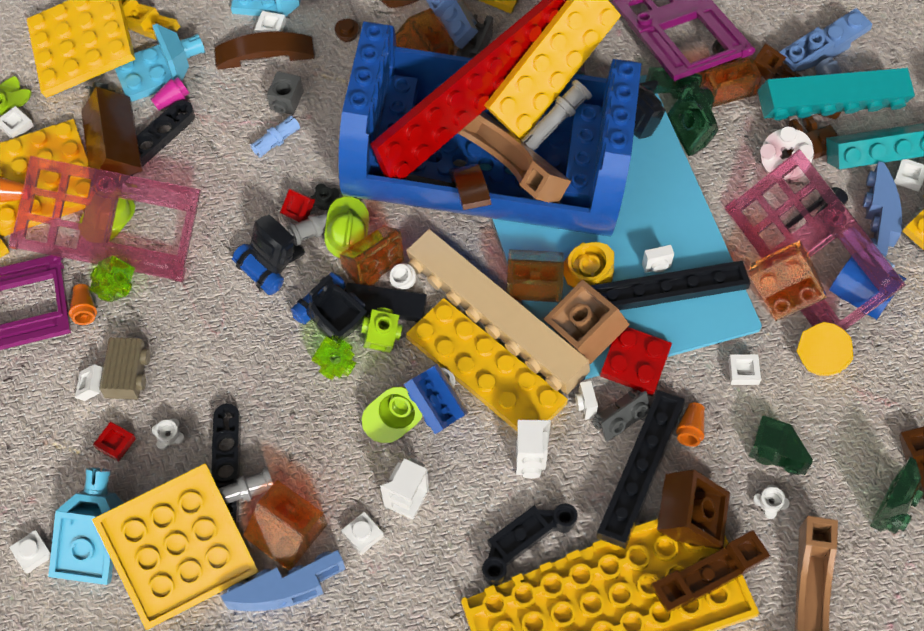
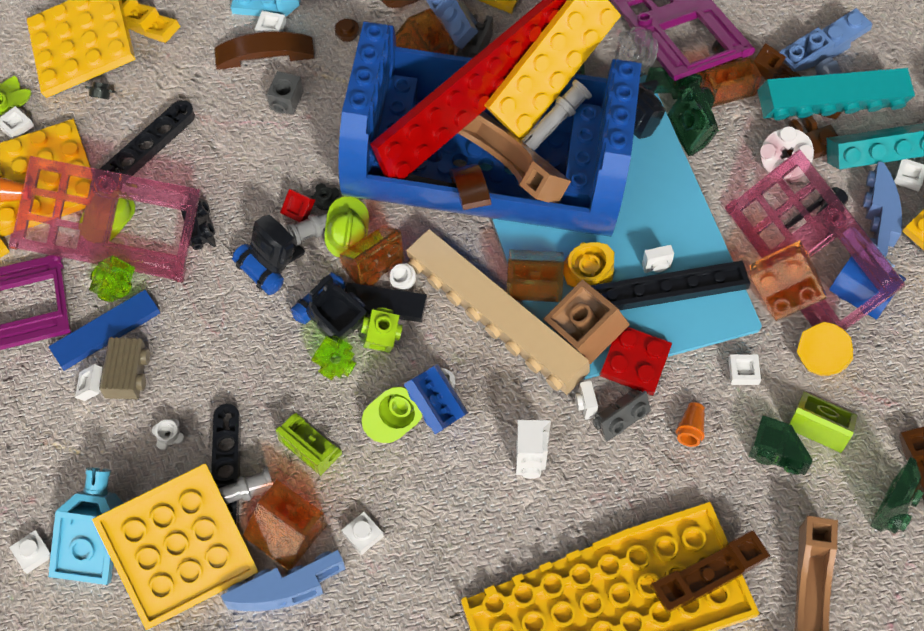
orange cone [69,284,97,325] -> none
reddish brown slope [81,87,143,186] -> none
red plate [93,421,136,462] -> none
medium azure plate [115,24,205,102] -> none
dark pink cone [150,77,190,111] -> none
light blue pin [250,115,300,158] -> none
white window [380,458,429,520] -> none
yellow plate [406,298,568,432] -> none
black plate [482,503,578,586] -> none
black plate [597,390,685,549] -> none
reddish brown slope [657,469,730,549] -> none
white plate [753,485,789,519] -> none
none -> blue tile [48,290,160,371]
none -> black hinge [181,193,216,250]
none -> lime hinge [275,413,342,476]
none -> clear plate [615,26,658,77]
none -> lime slope [787,391,857,453]

